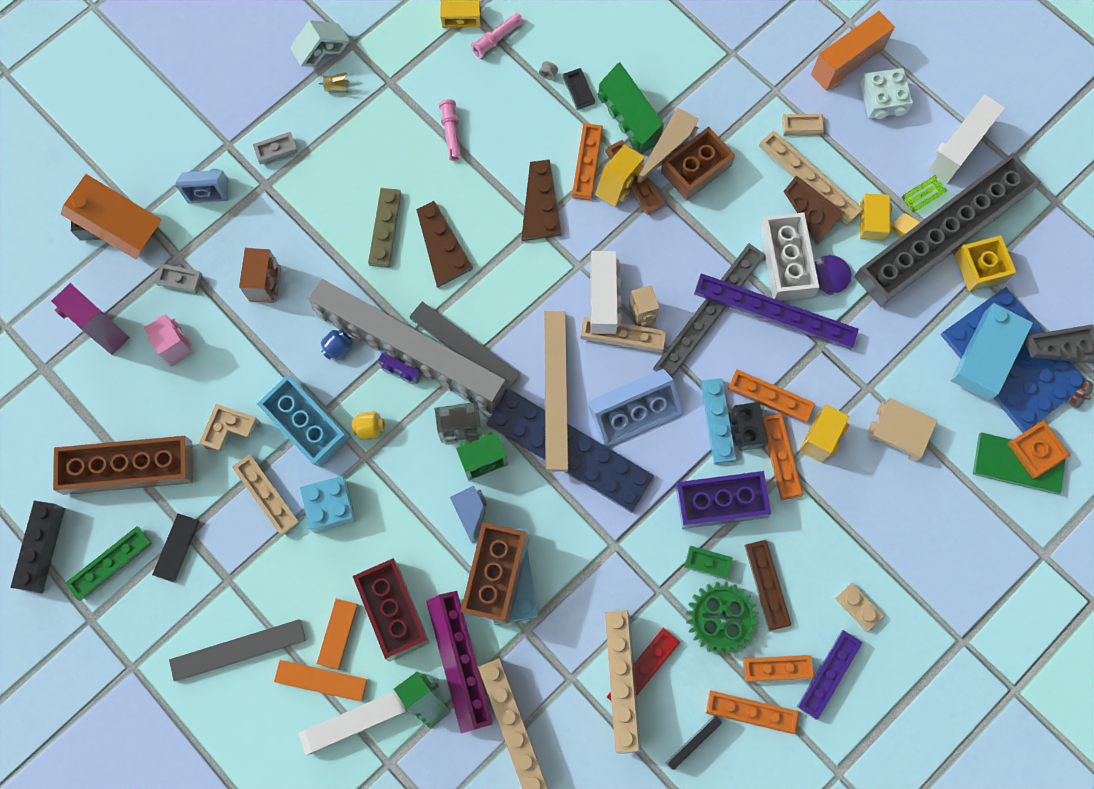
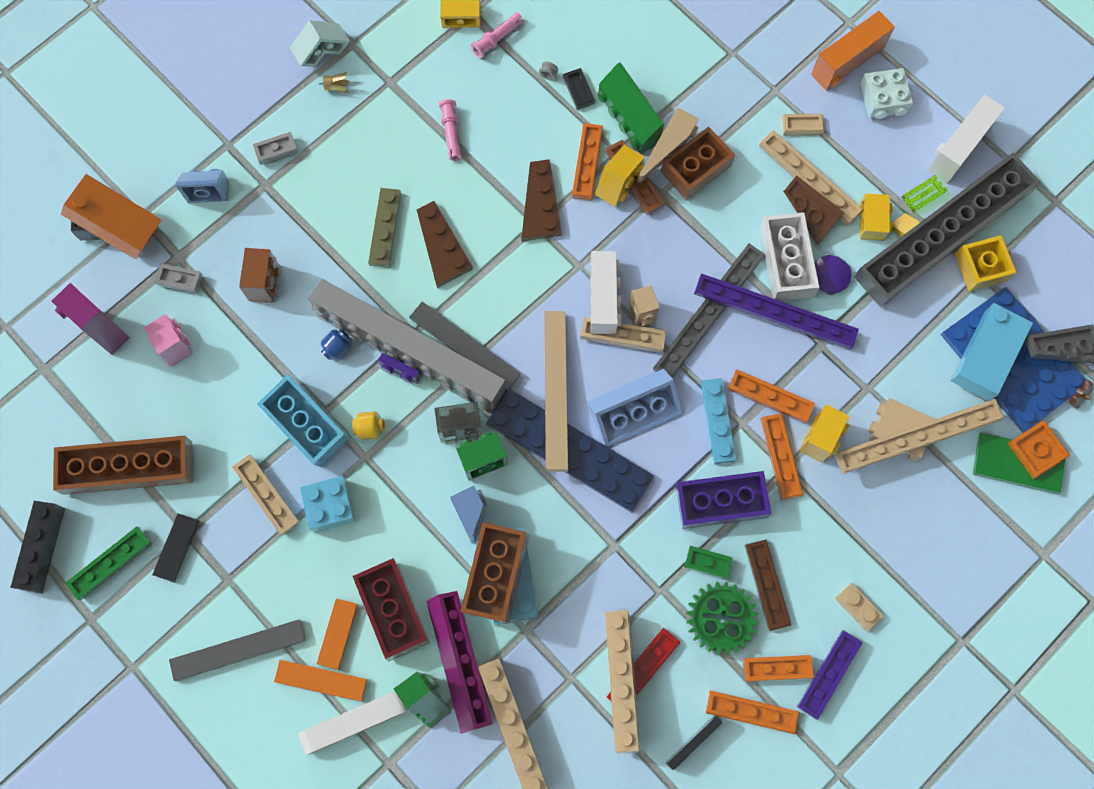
tan panel [199,404,261,452] -> none
black brick [729,402,768,451] -> none
none -> tan tile [834,399,1004,475]

